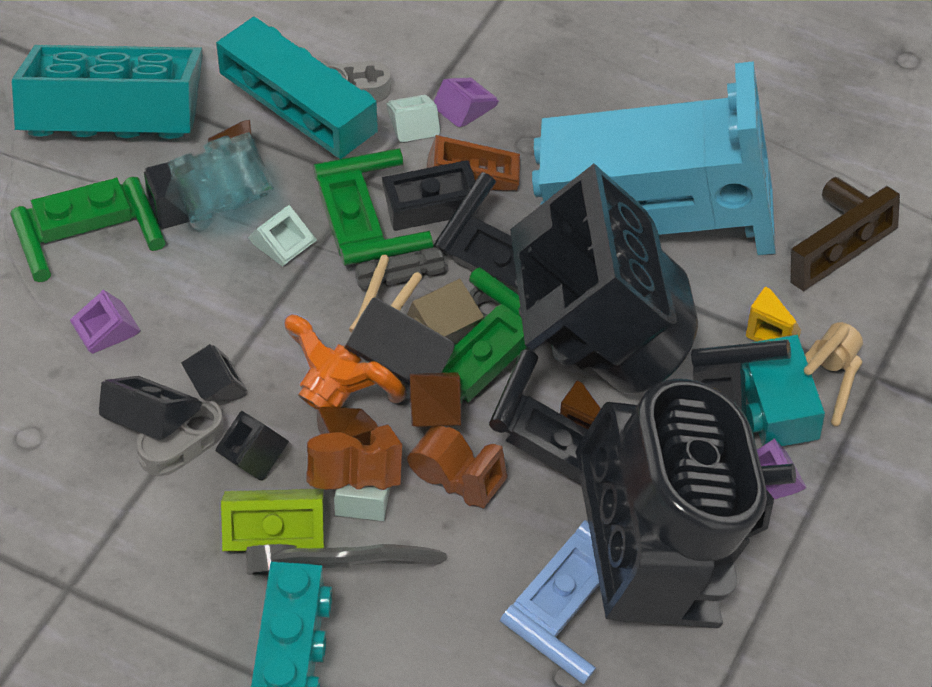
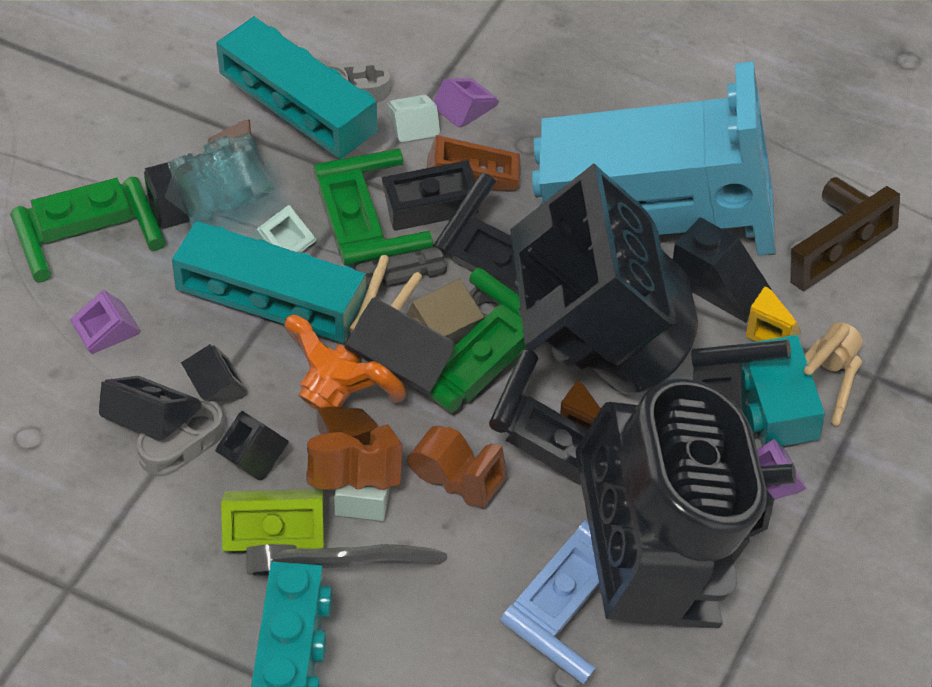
teal slope [12,45,203,138] -> none
reddish brown slope [410,372,461,427] -> none
none -> teal brick [172,221,366,344]
none -> black slope [673,217,772,323]

